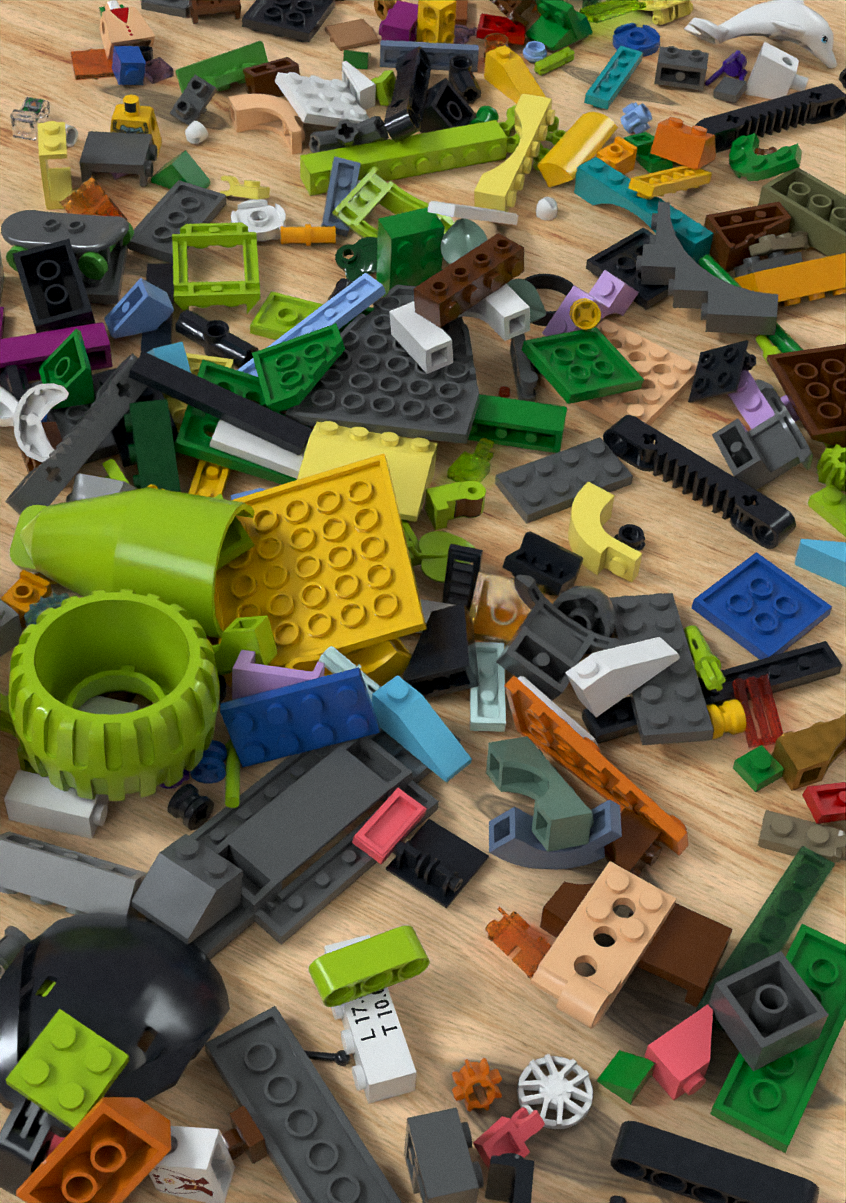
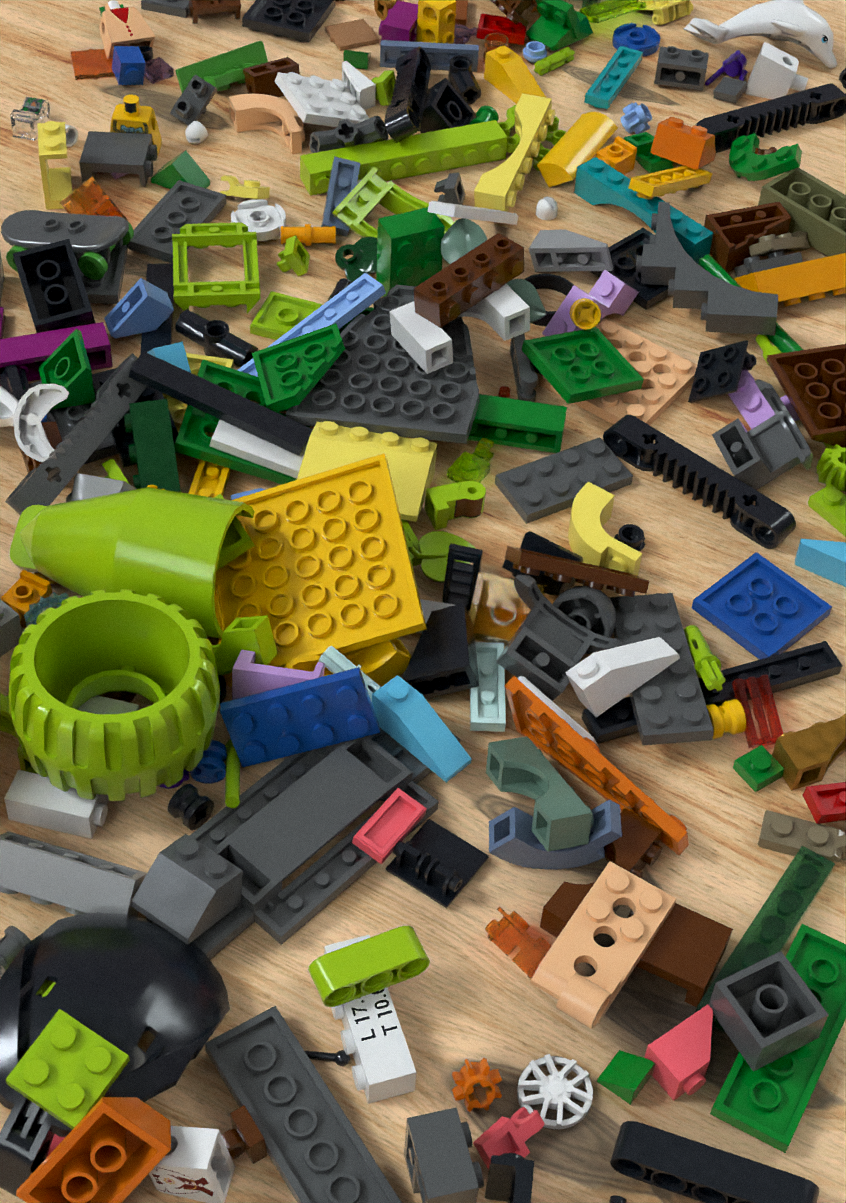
none -> lime tile [277,235,310,276]
none -> dark grey tile [434,172,466,205]
none -> reddish brown plate [505,546,649,597]
none -> light grey slope [529,229,613,272]

